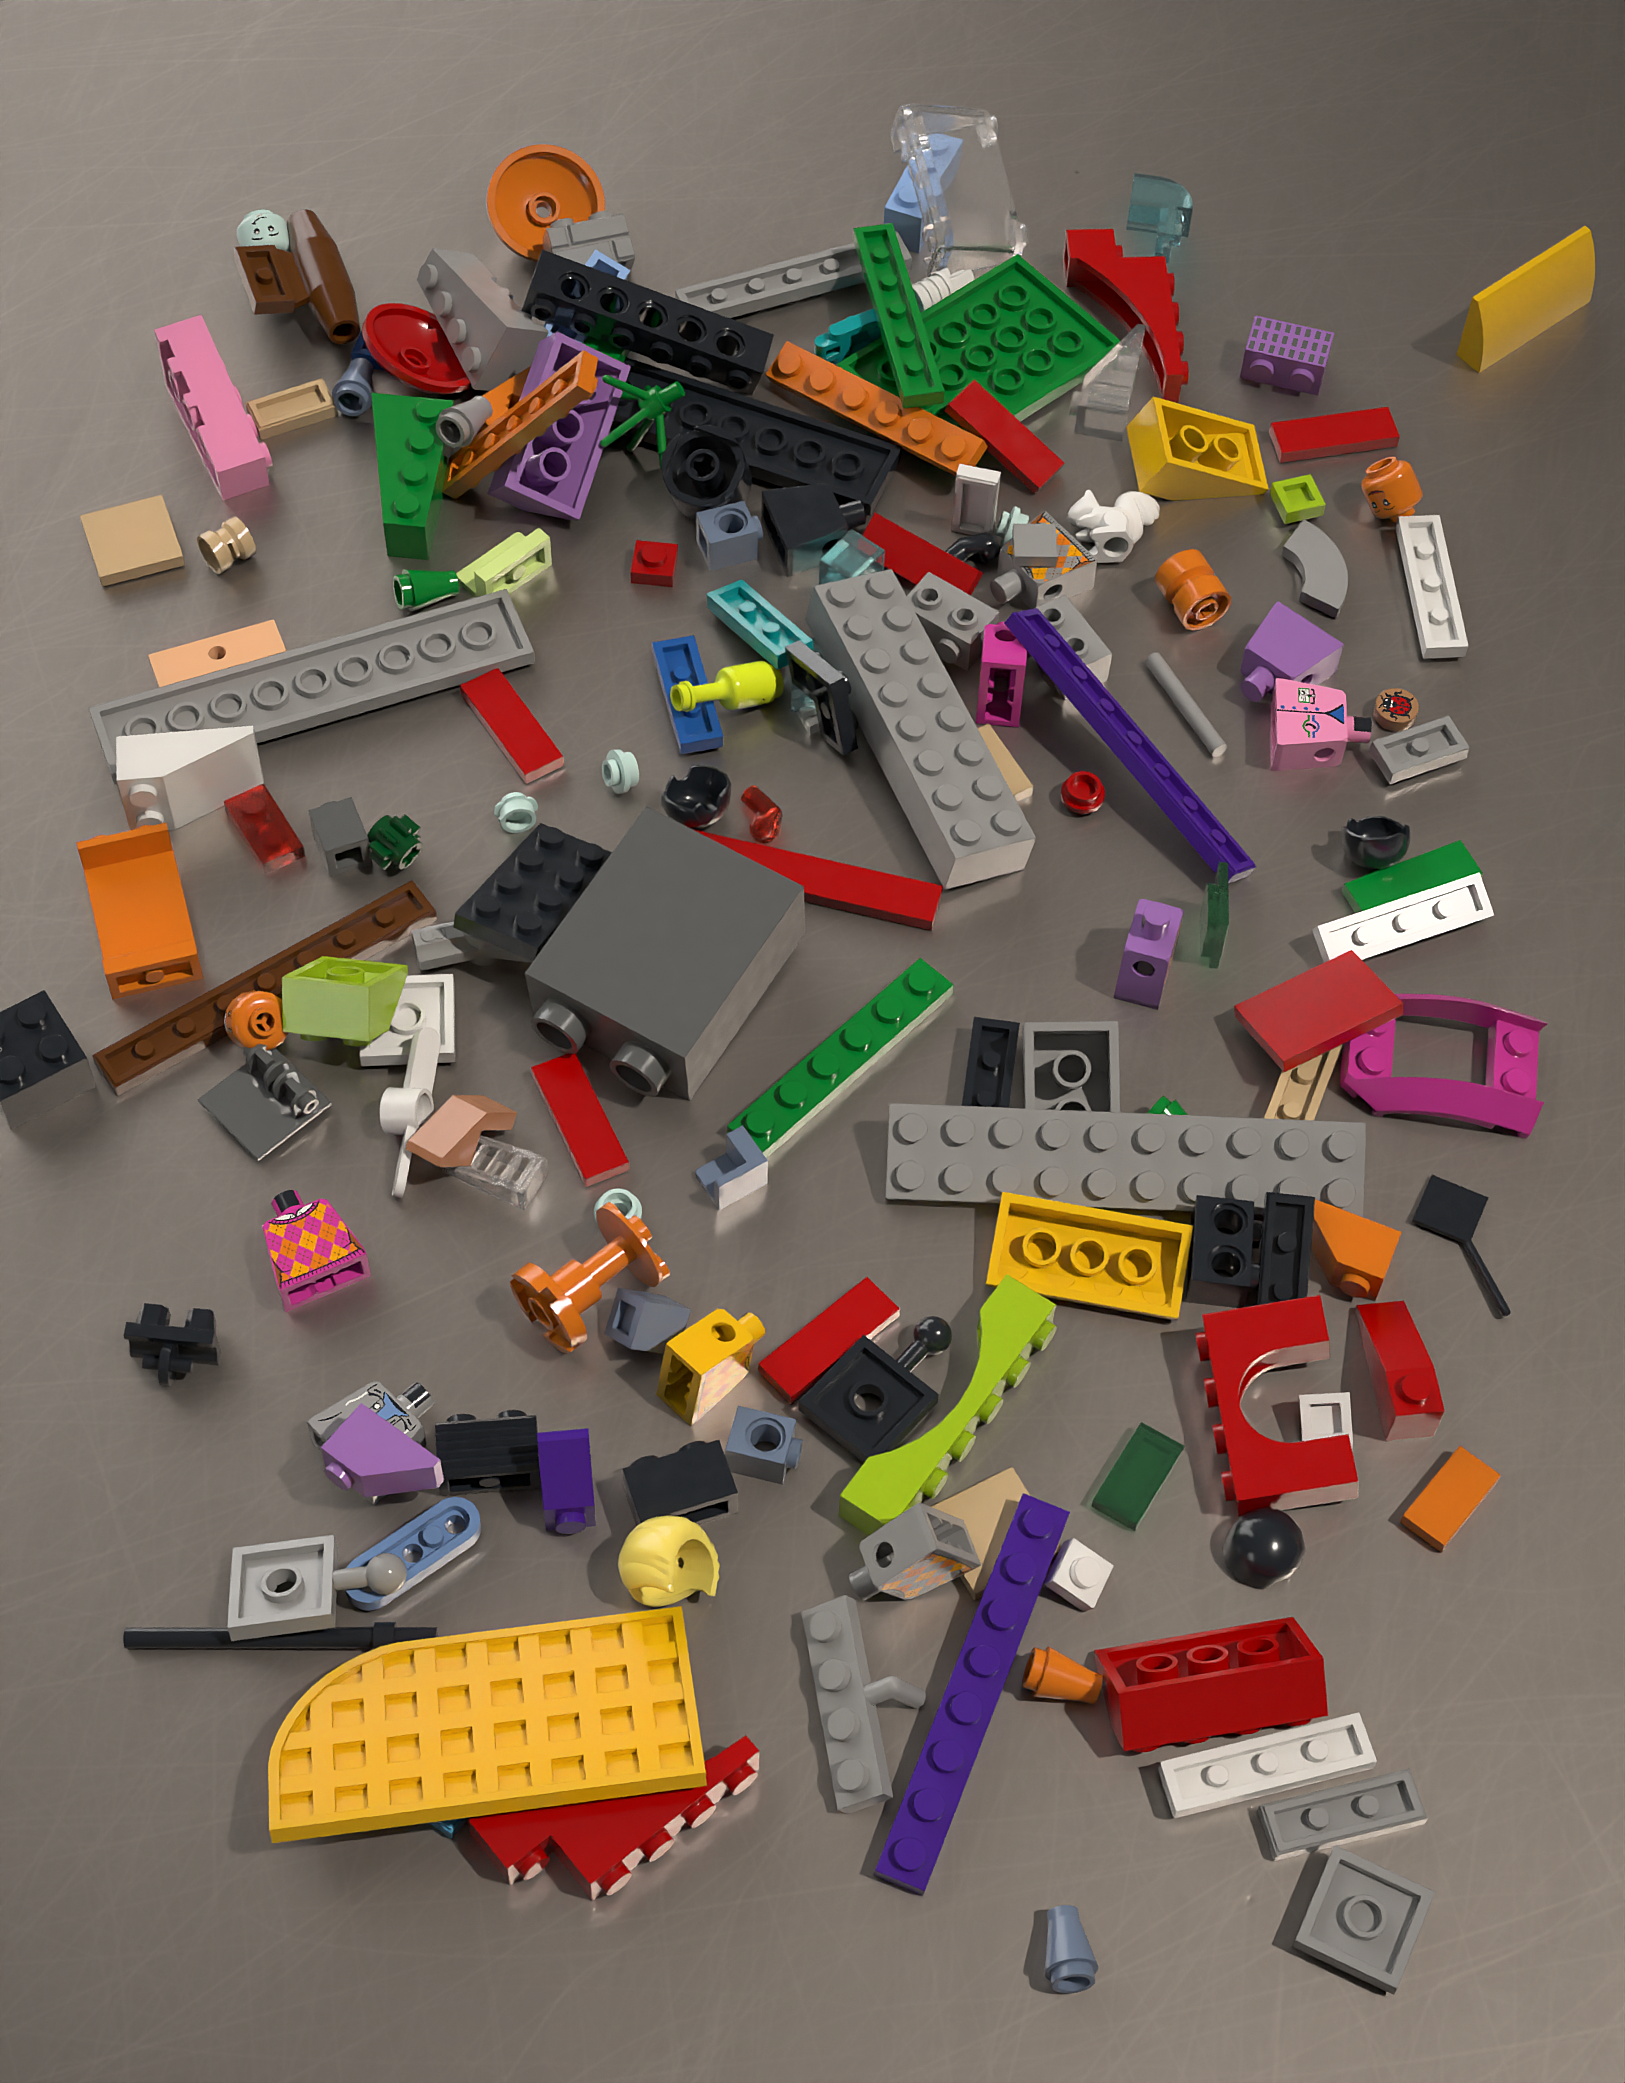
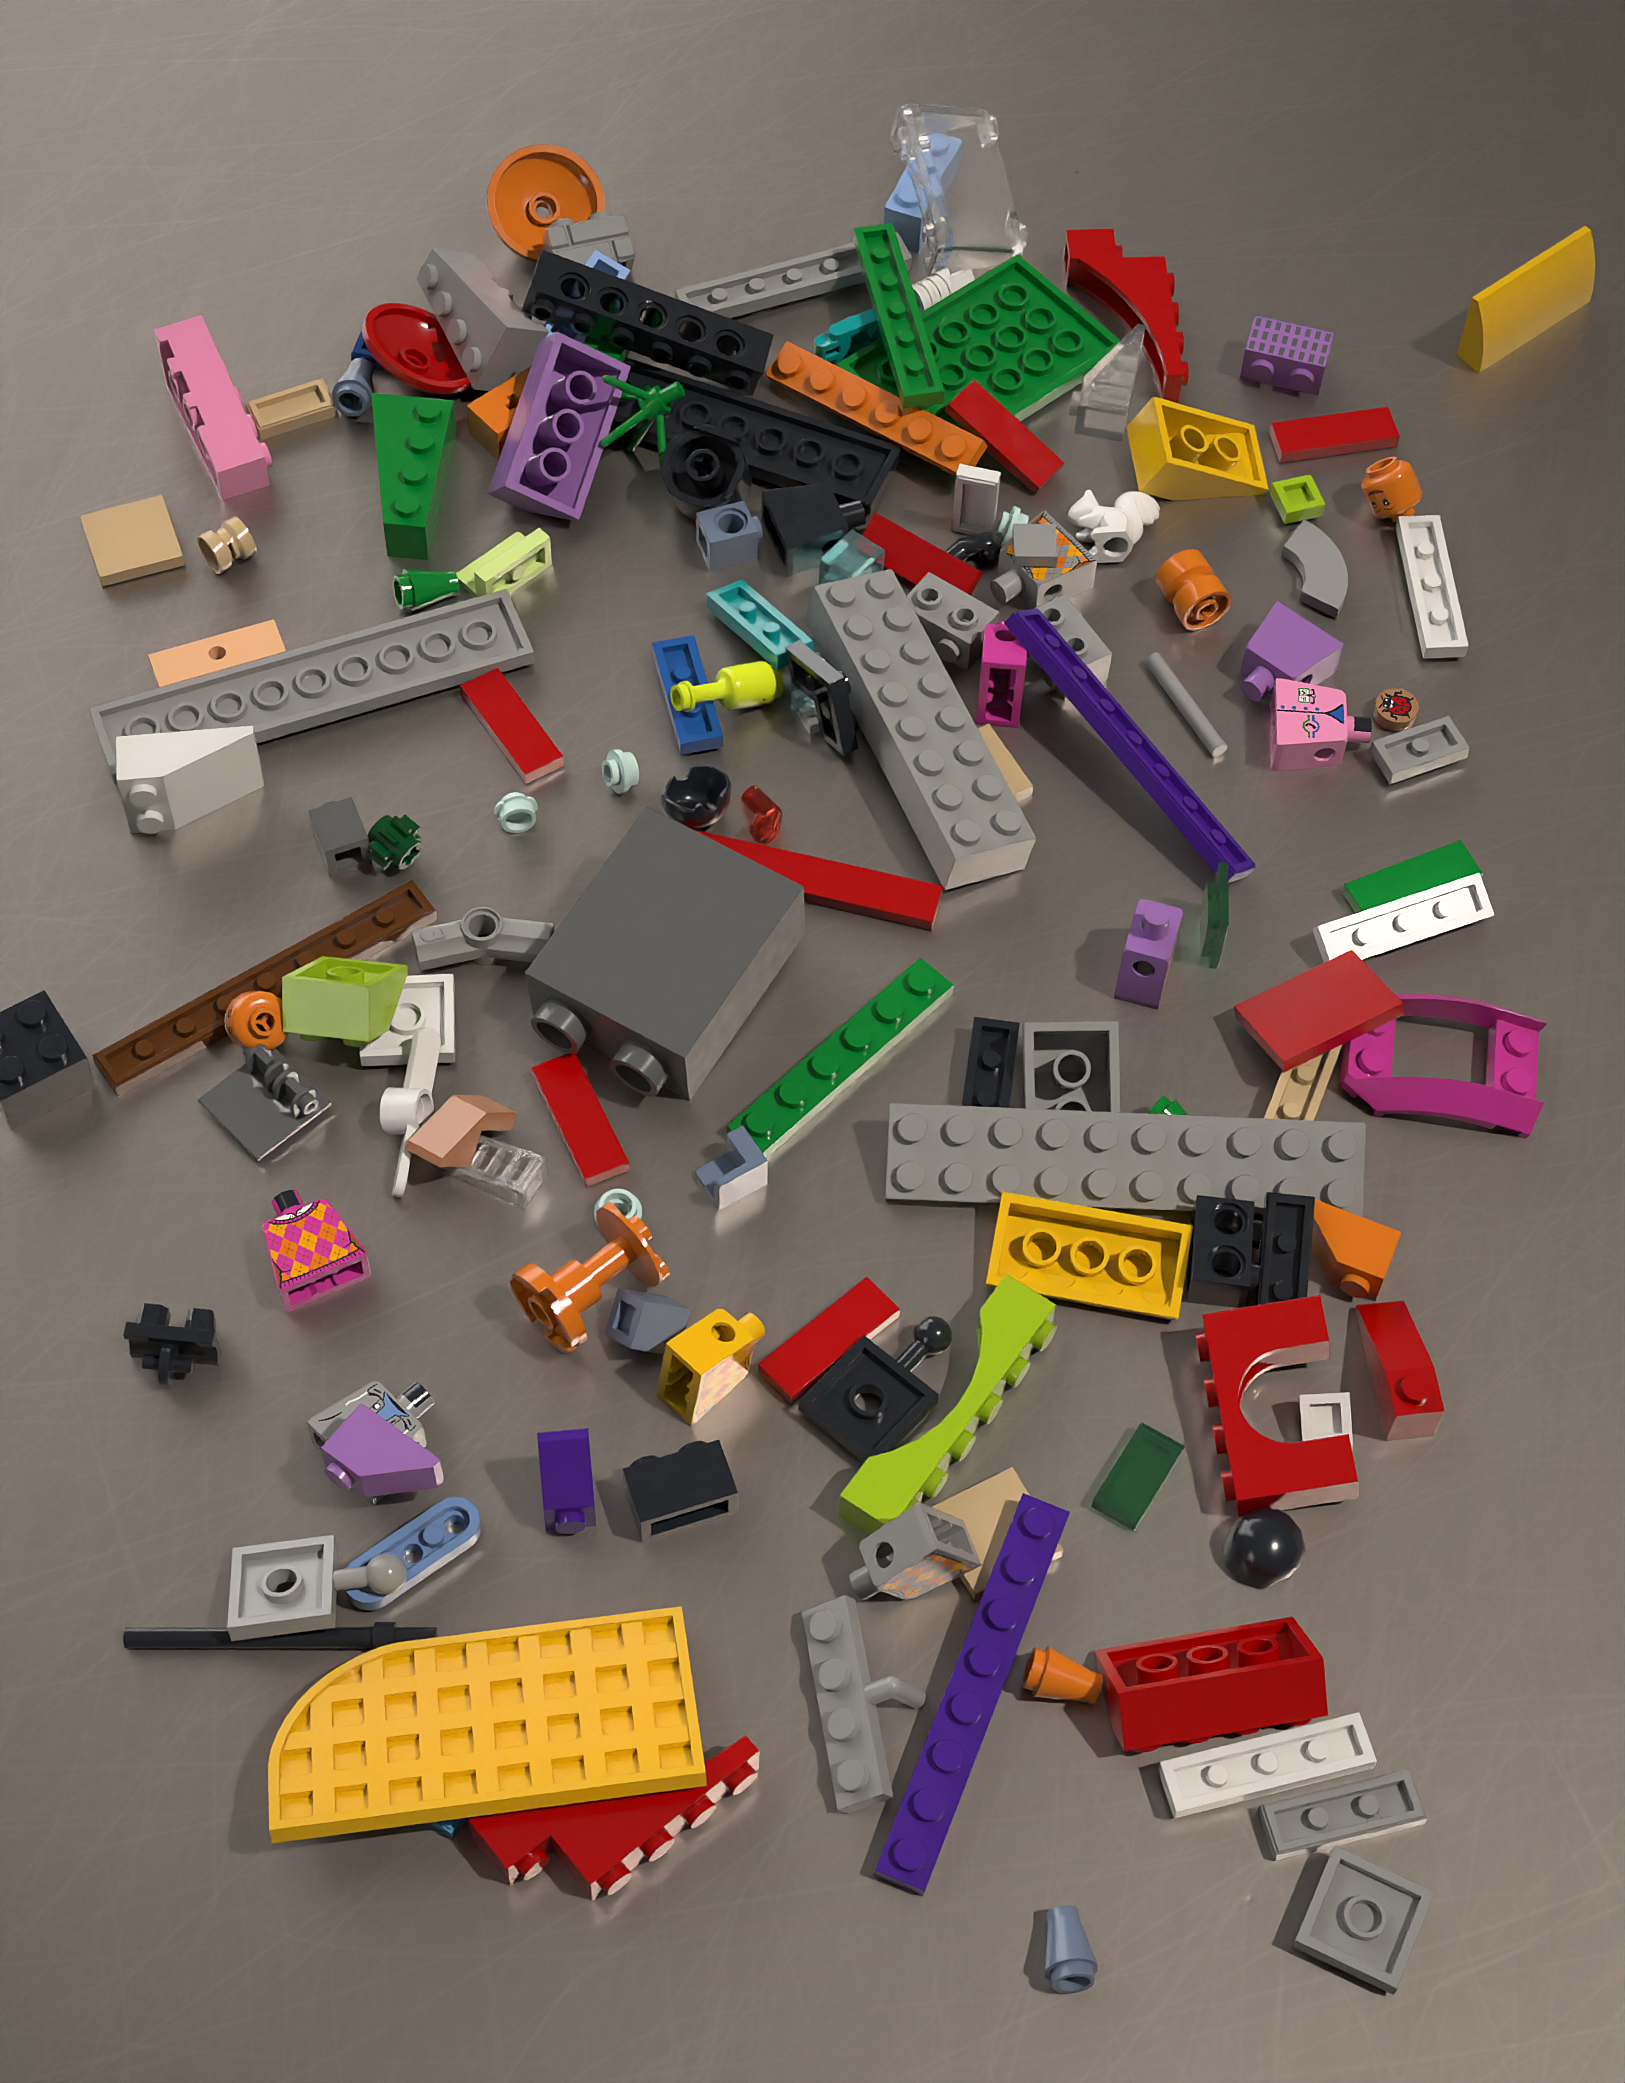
orange panel [76,823,204,1000] -> none
clear red plate [223,783,305,875] -> none
reddish brown plate [234,209,360,344] -> none
light aqua head [236,209,290,252] -> none
black brick [435,1410,541,1496] -> none
light grey cone [436,396,493,447] -> none
orange plate [442,350,598,499] -> none
black plate [453,823,612,961] -> none
light yellow piece [618,1516,720,1607] -> none
red plate [630,540,678,587] -> none
sand blue brick [725,1406,803,1485] -> none
white plate [1044,1538,1114,1612] -> none
red plate [1060,771,1105,814] -> none
clear light blue brick [1126,173,1193,263] -> none
black hair [1341,816,1411,870] -> none
orange tile [1400,1446,1501,1553] -> none
black piece [1412,1175,1511,1317] -> none

